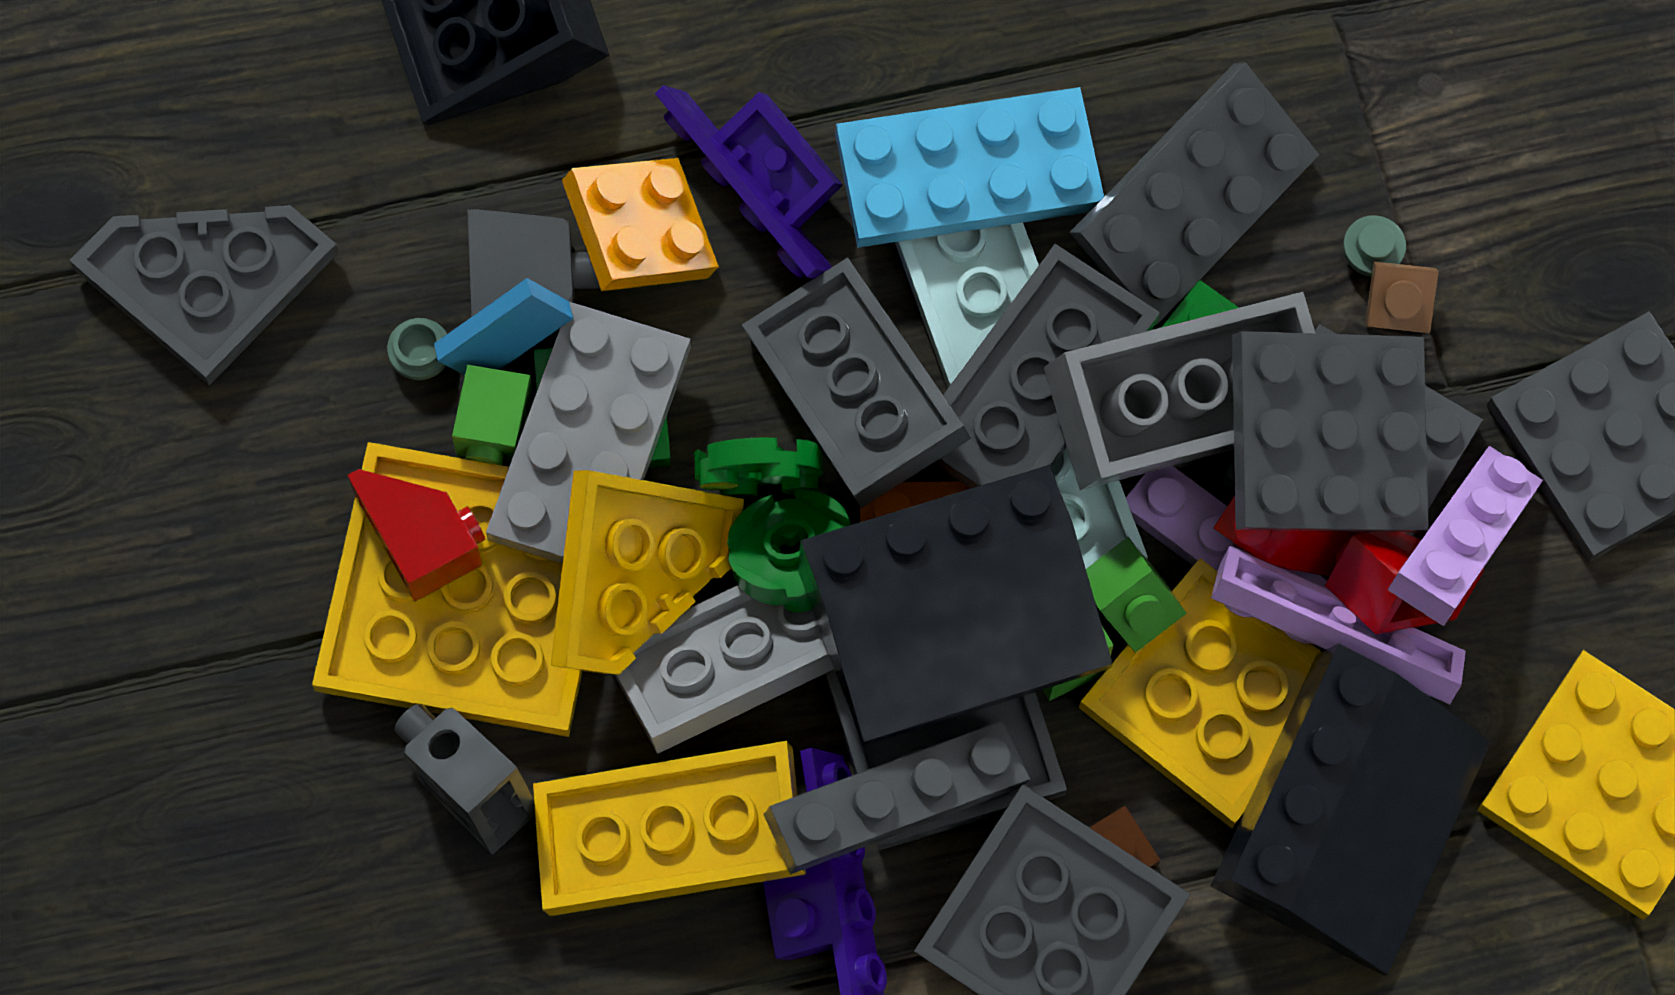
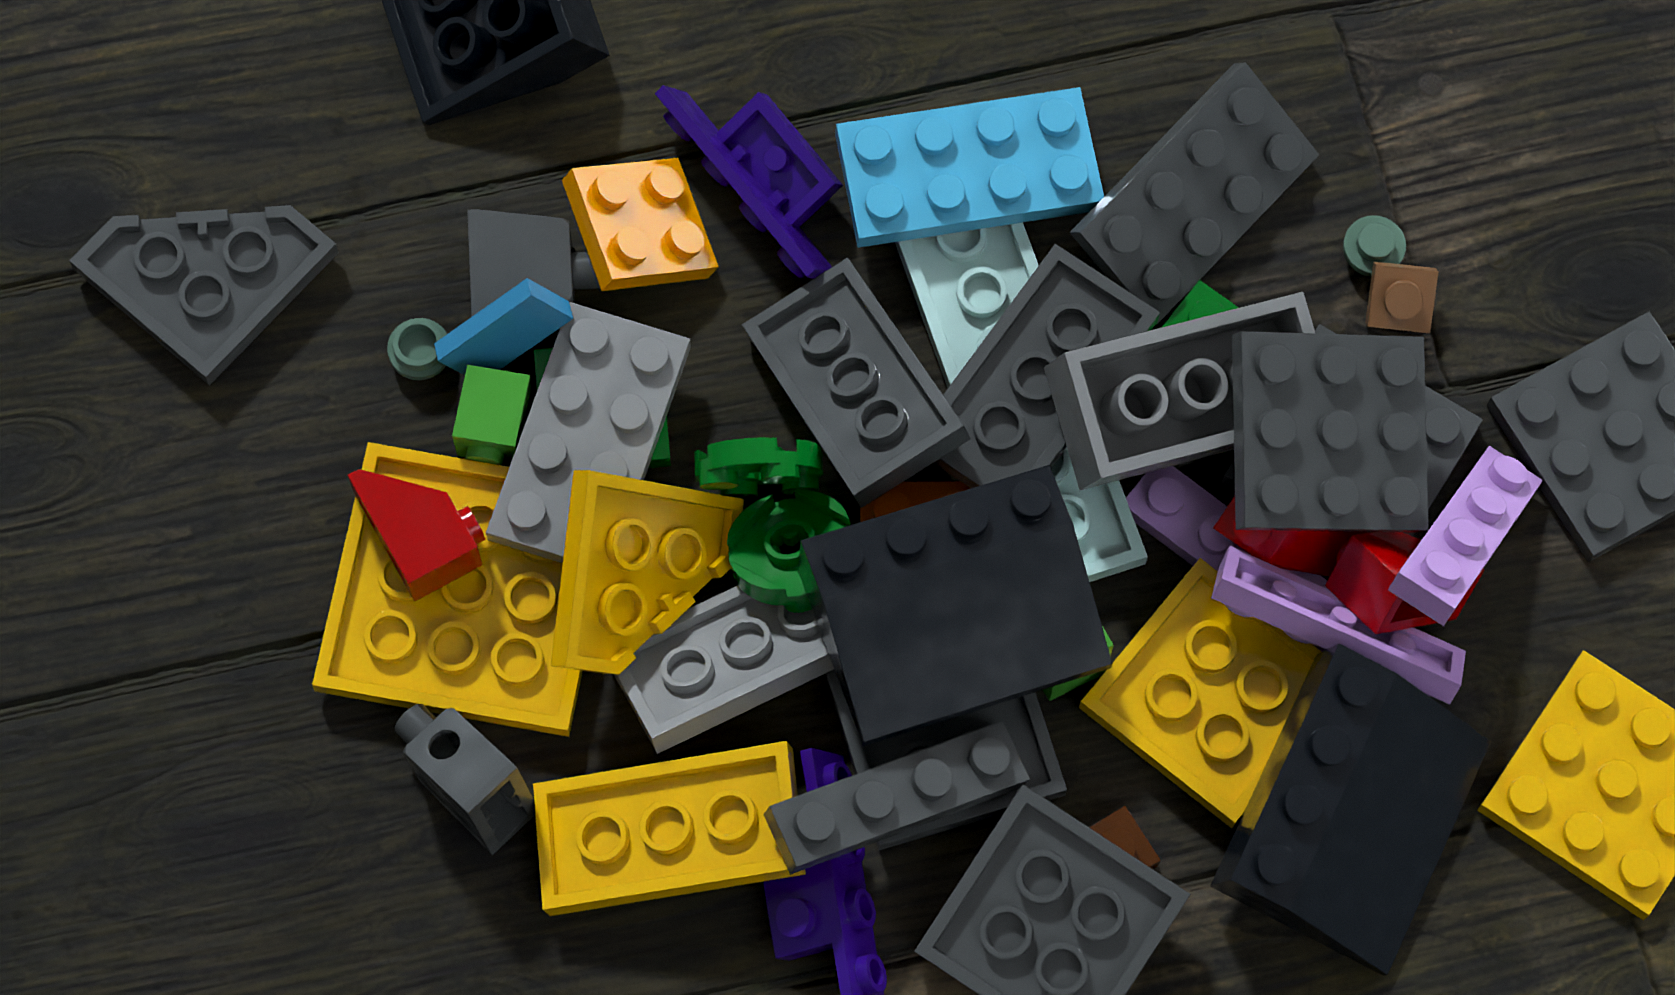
bright green brick [1086,536,1187,653] -> none

